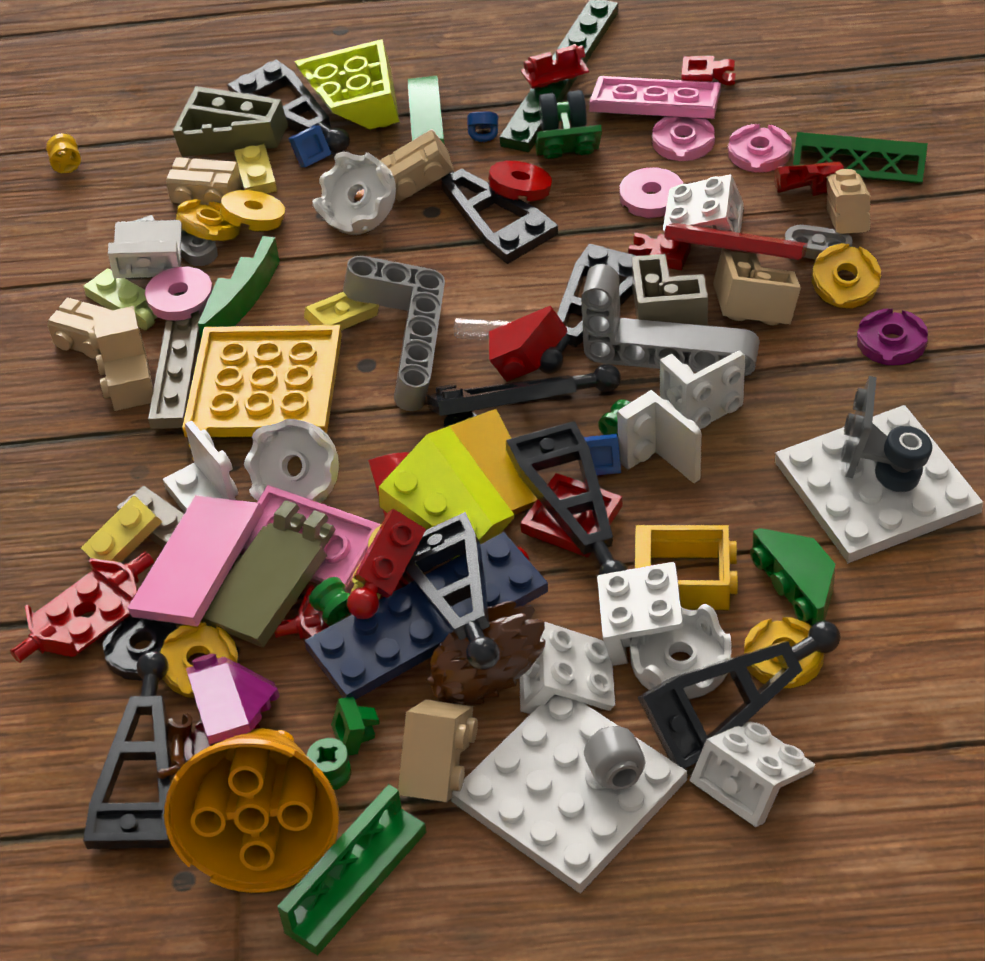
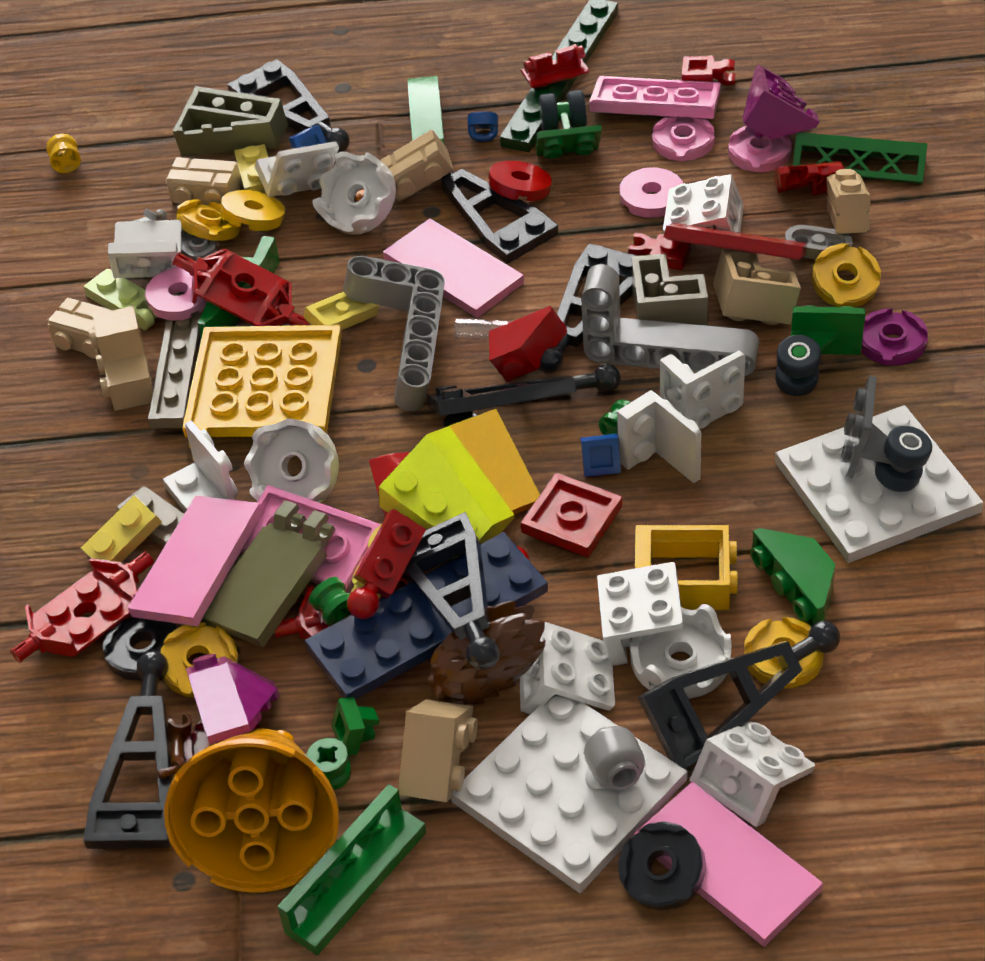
neon yellow wedge [295,39,400,129] -> none
black plate [506,421,628,575] -> none
none -> light grey hinge [143,208,167,221]
none -> red plate [172,249,310,326]
none -> white bracket [255,142,339,197]
none -> bright pink tile [383,219,524,318]
none -> black tile [618,821,706,911]
none -> bright pink tile [634,781,823,947]
none -> magenta wedge [742,64,820,140]
none -> plate [775,305,865,396]

